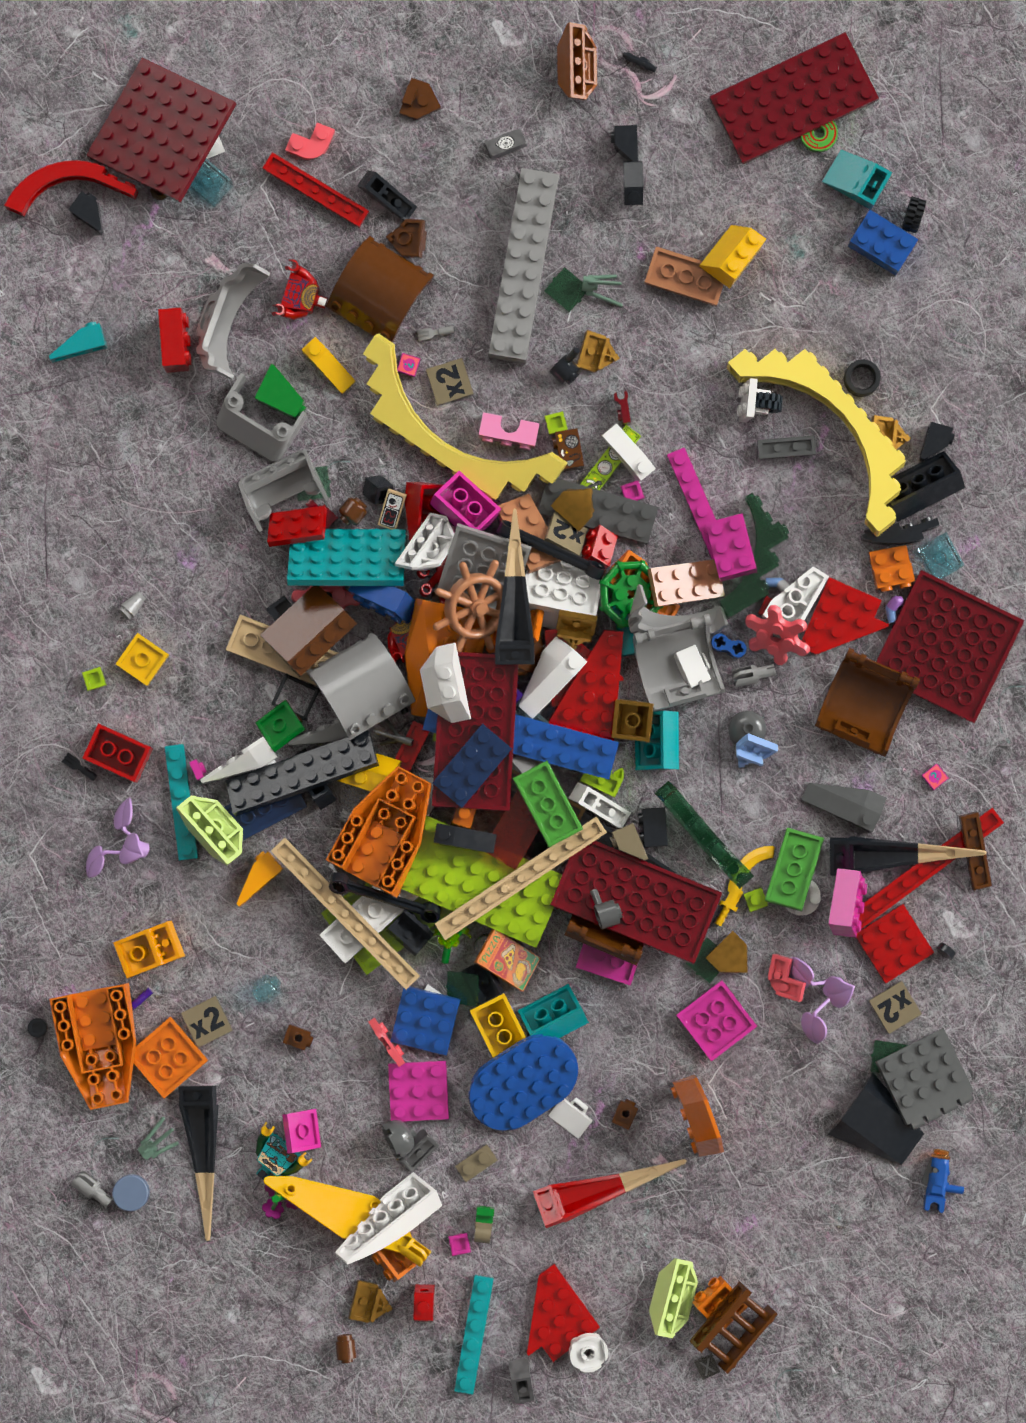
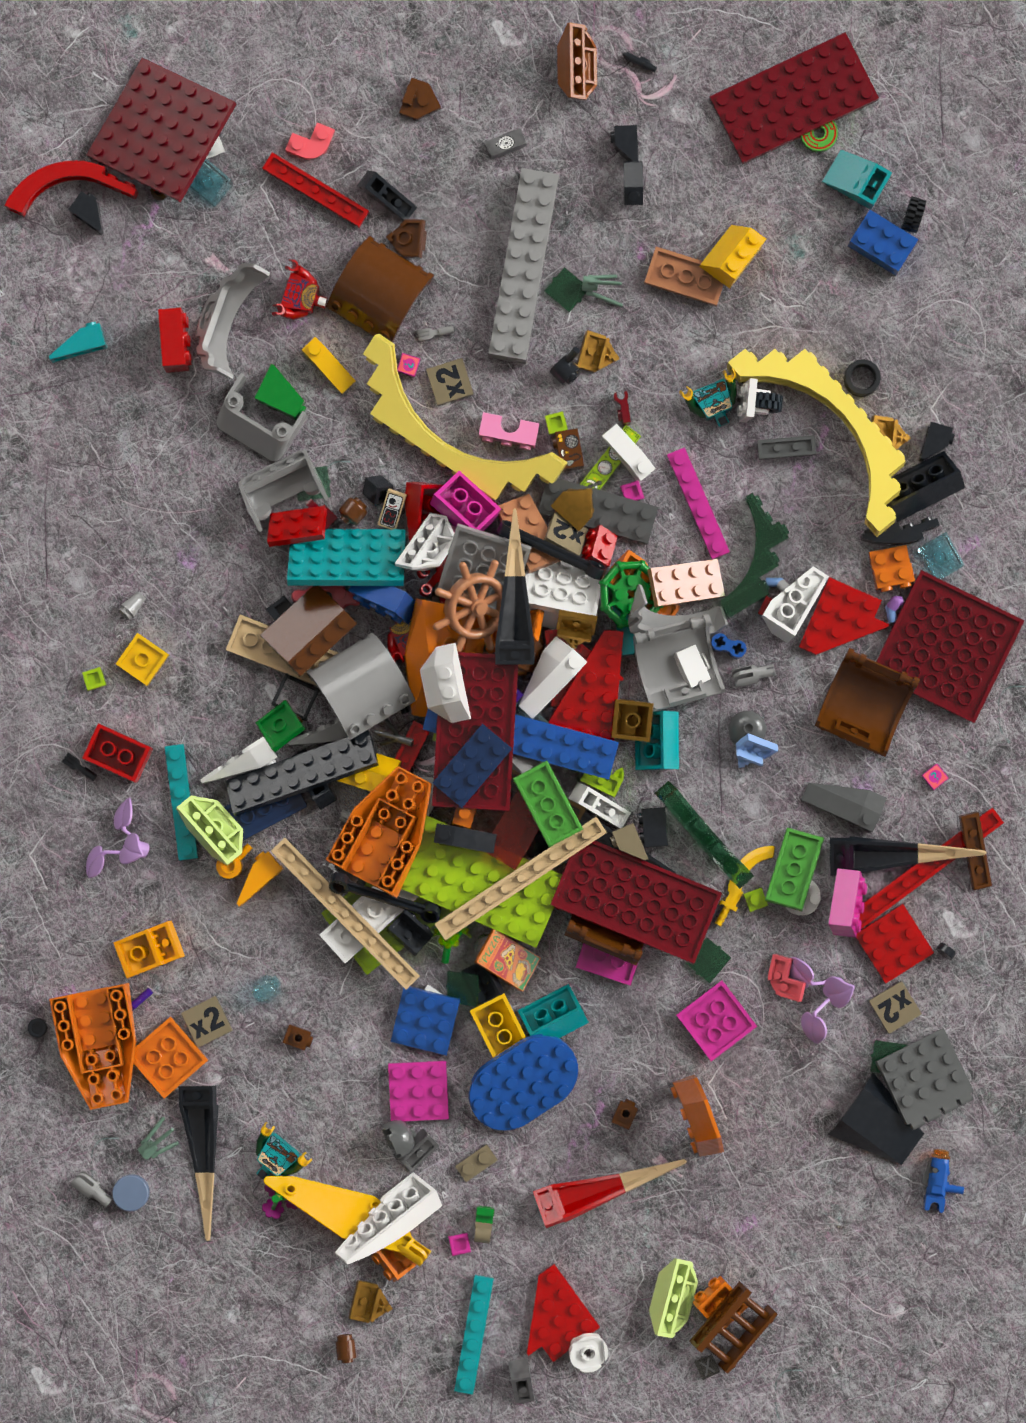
dark pink plate [189,759,207,781] -> none
dark pink plate [282,1109,321,1153] -> none
coral plate [368,1018,405,1067] -> none
red torso [413,1284,435,1322] -> none
white piece [548,1098,592,1139] -> none
dark grey piece [590,889,622,930] -> none
dark pink brick [705,513,758,582] -> none
pearl gold slope [706,931,748,973] -> none
coral plate [745,605,810,665] -> none
none -> light orange piece [216,843,253,879]
none -> torso [679,368,737,427]

